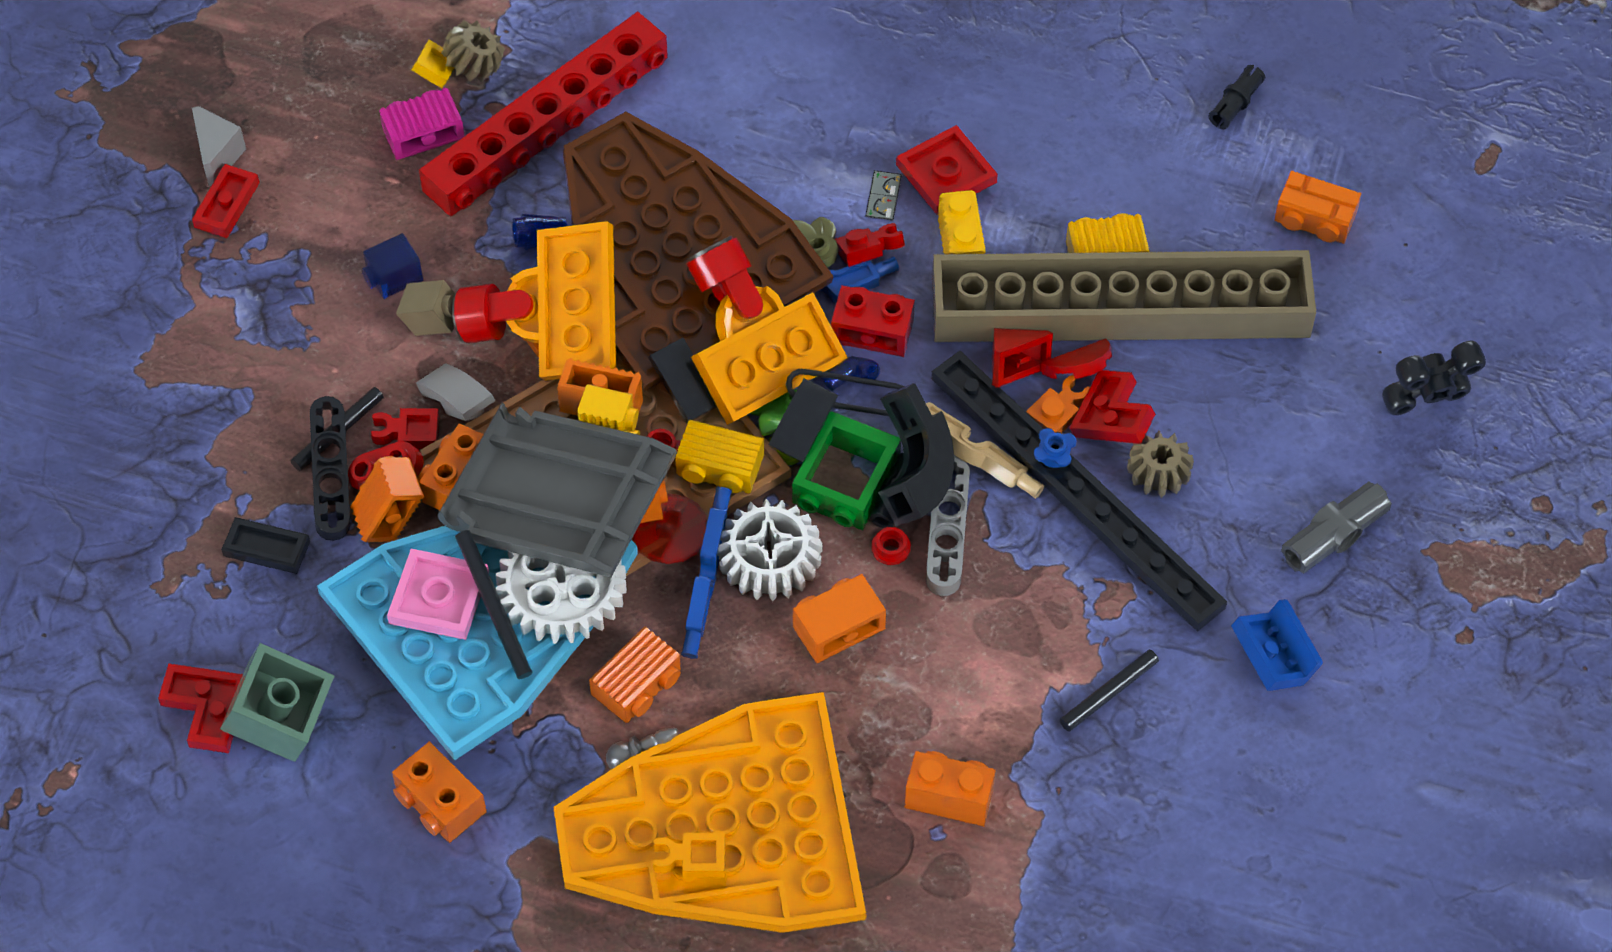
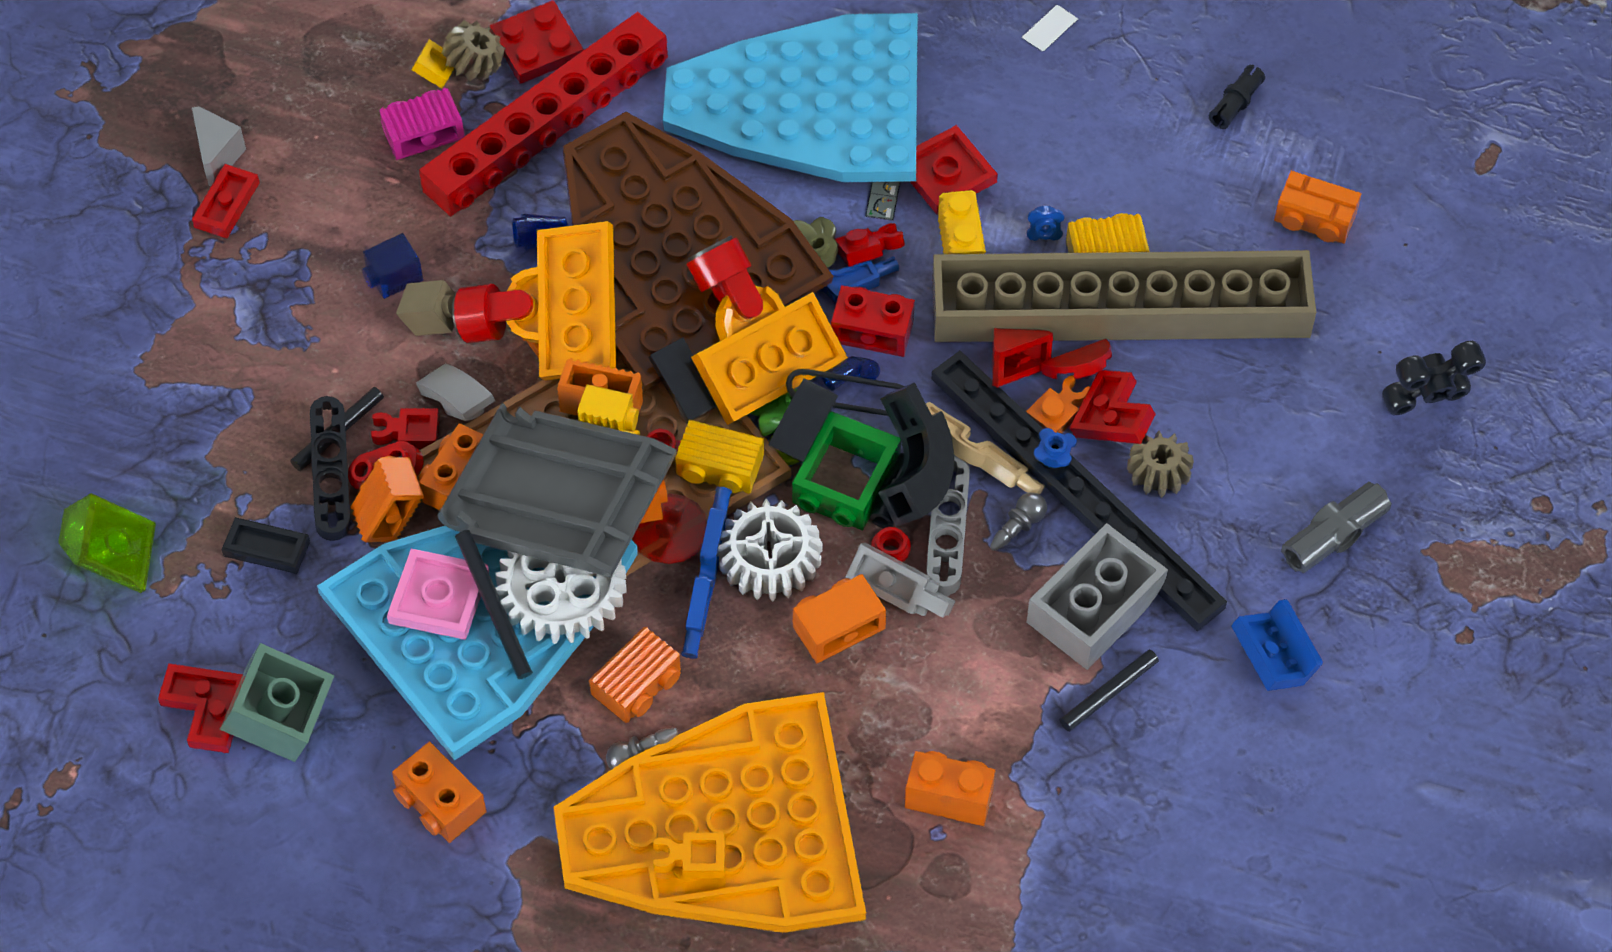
none -> clear neon green slope [58,493,156,593]
none -> red plate [489,0,584,84]
none -> medium azure piece [663,13,918,182]
none -> light grey hinge [845,543,956,618]
none -> flat silver bar [990,492,1047,551]
none -> white sticker [1022,5,1078,51]
none -> blue plate [1026,206,1064,241]
none -> light grey brick [1026,523,1168,670]

